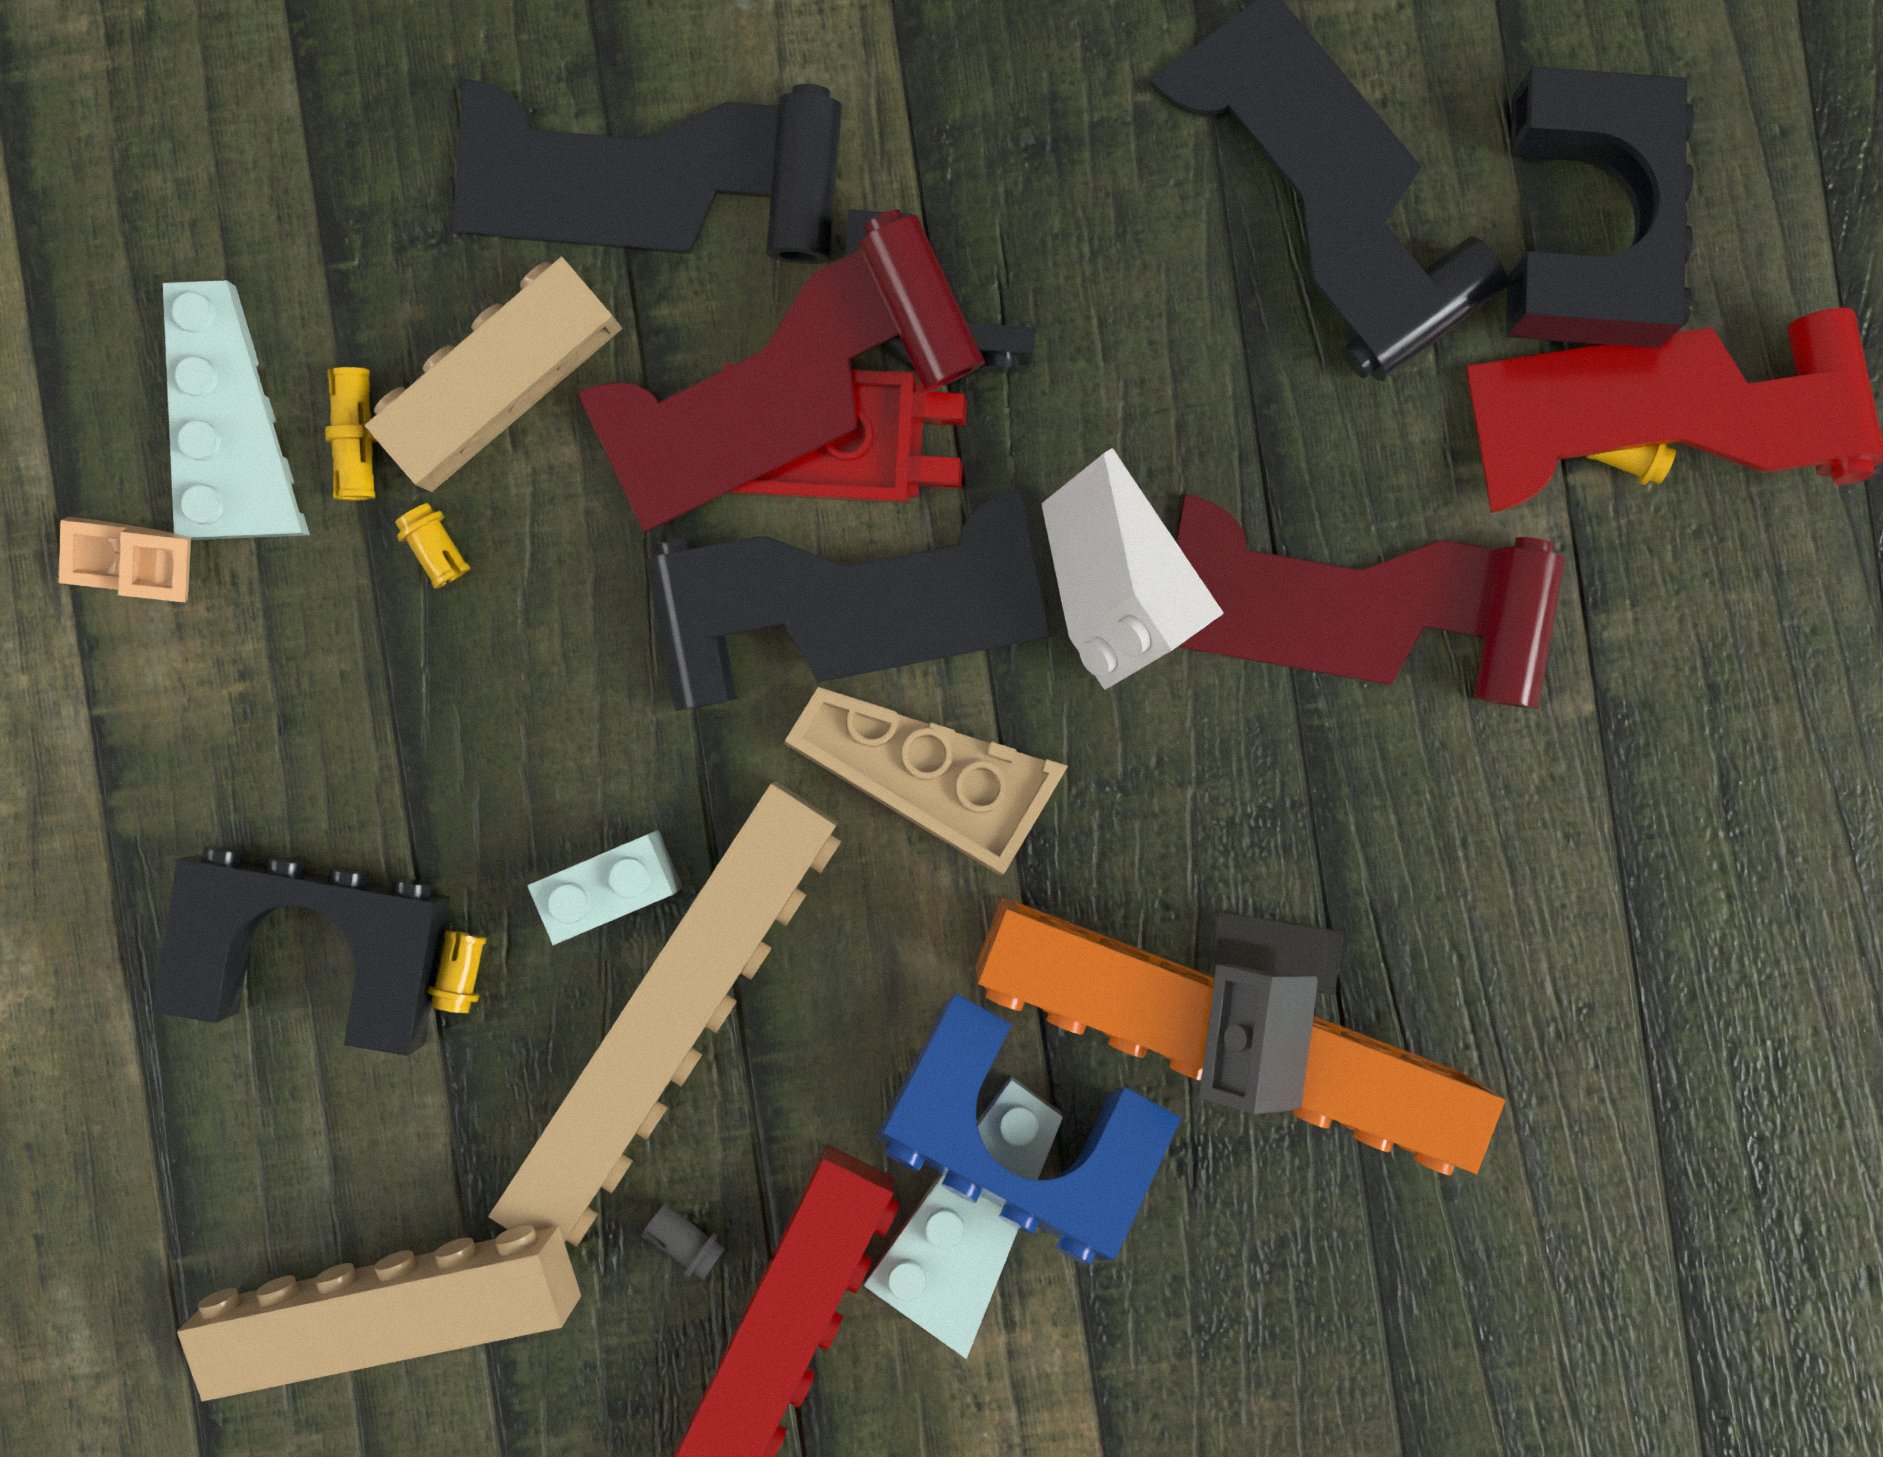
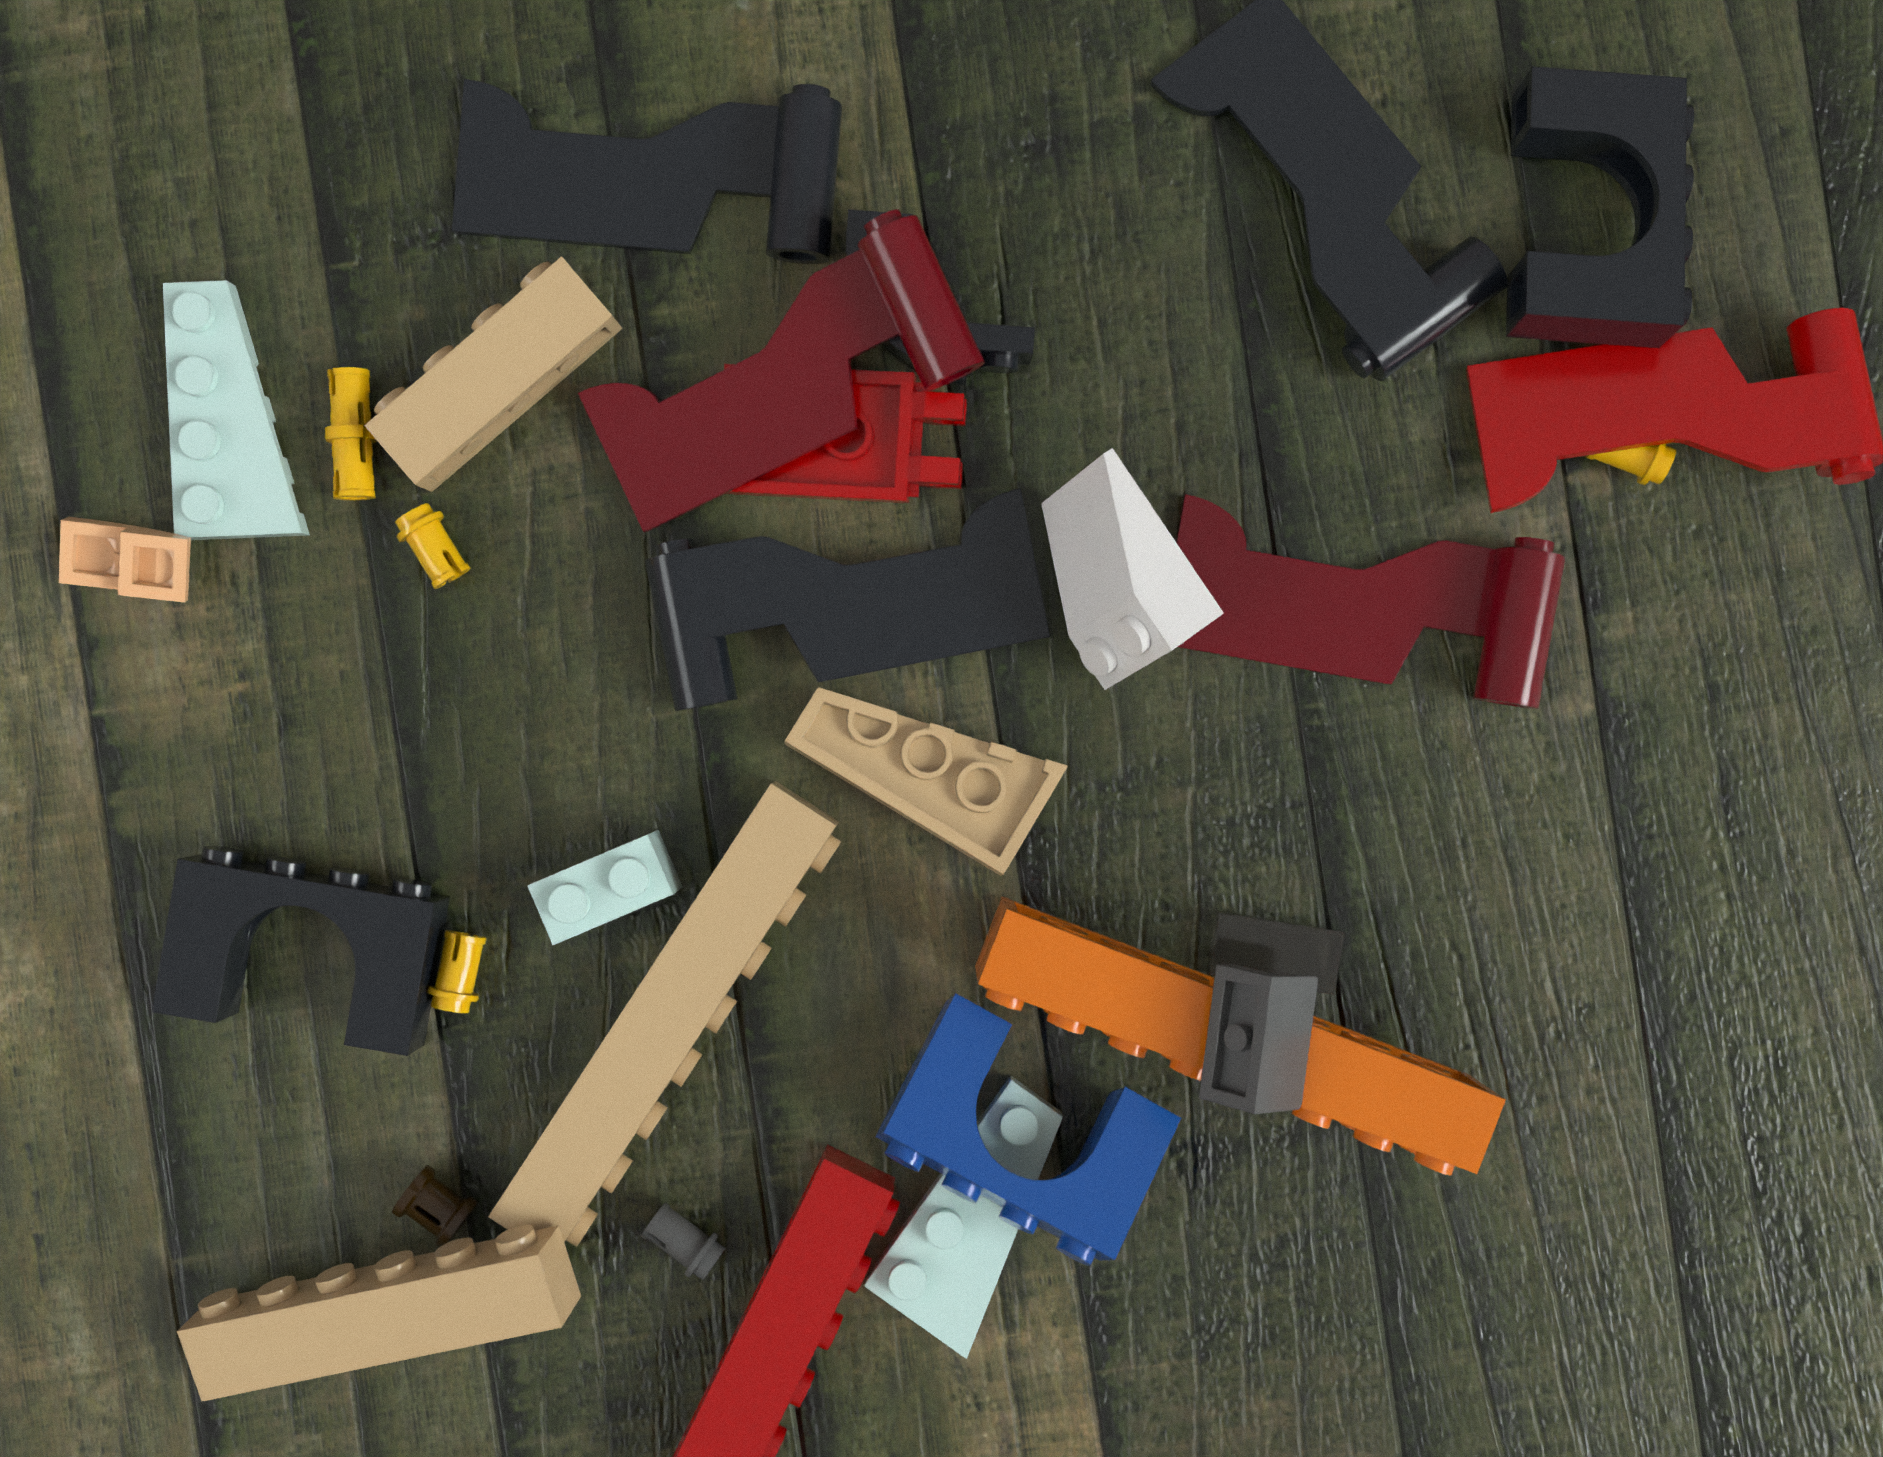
none -> dark brown bush [392,1164,479,1247]

